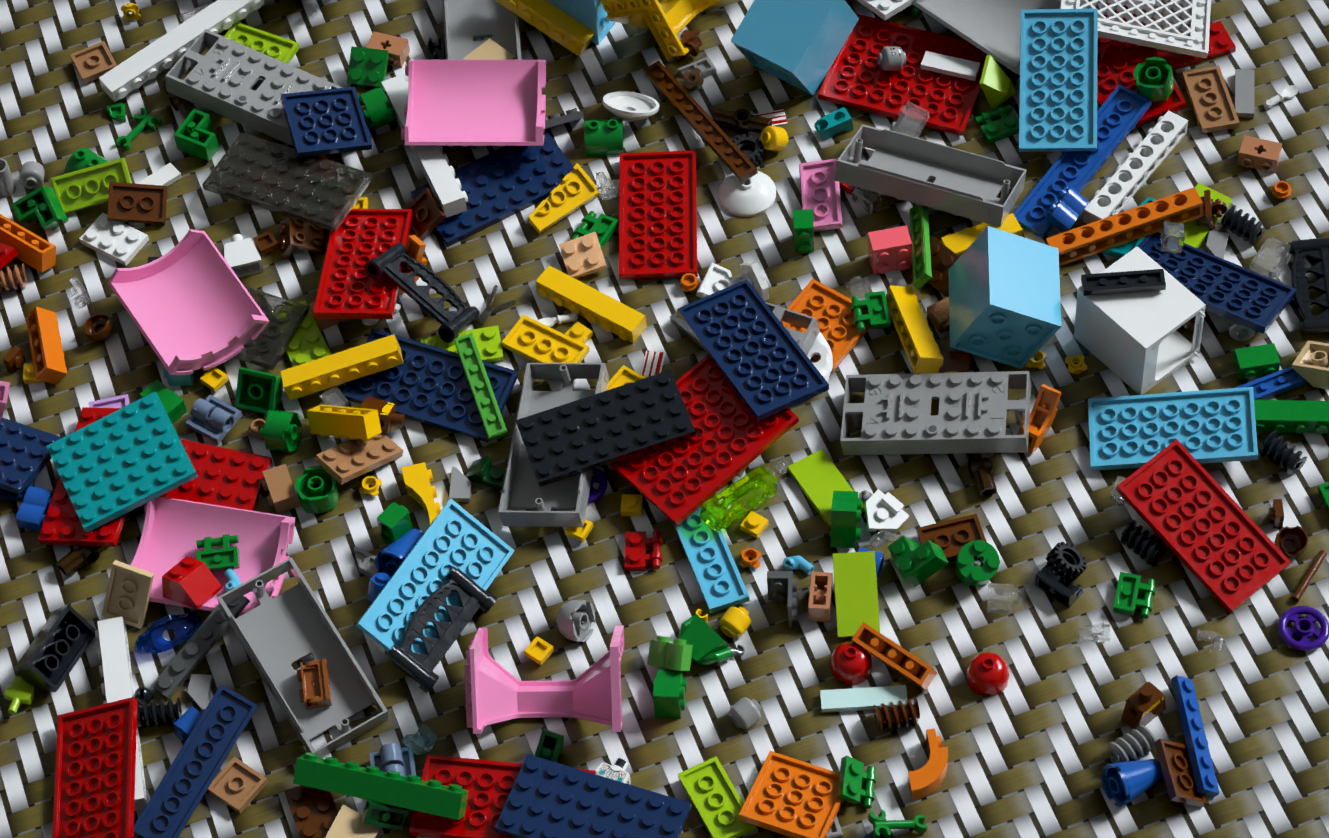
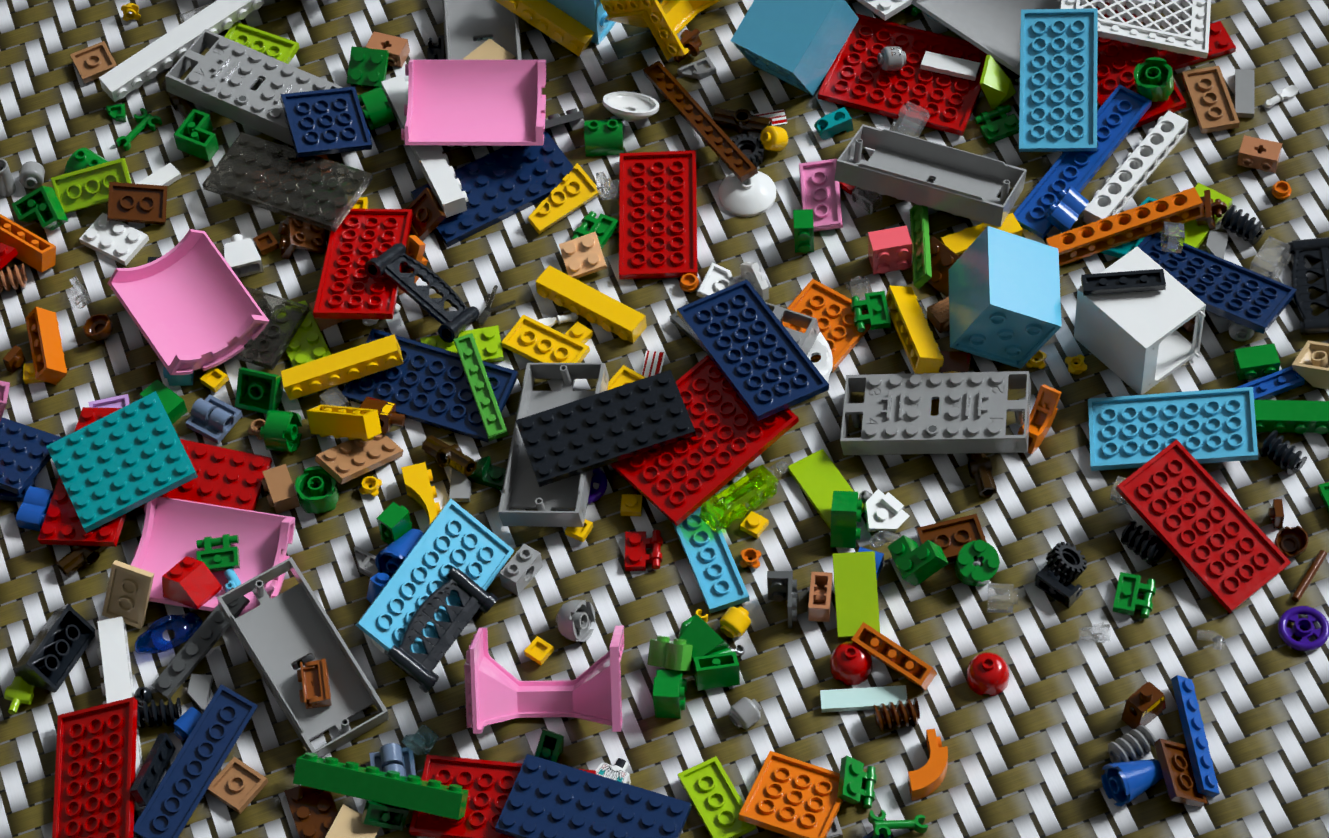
medium nougat plate [683,68,704,89] -> none
medium azure arm [783,556,815,575] -> none
none -> black plate [130,733,176,807]
none -> dark brown piece [422,435,477,476]
none -> light grey brick [499,544,543,596]
none -> green brick [693,652,740,691]

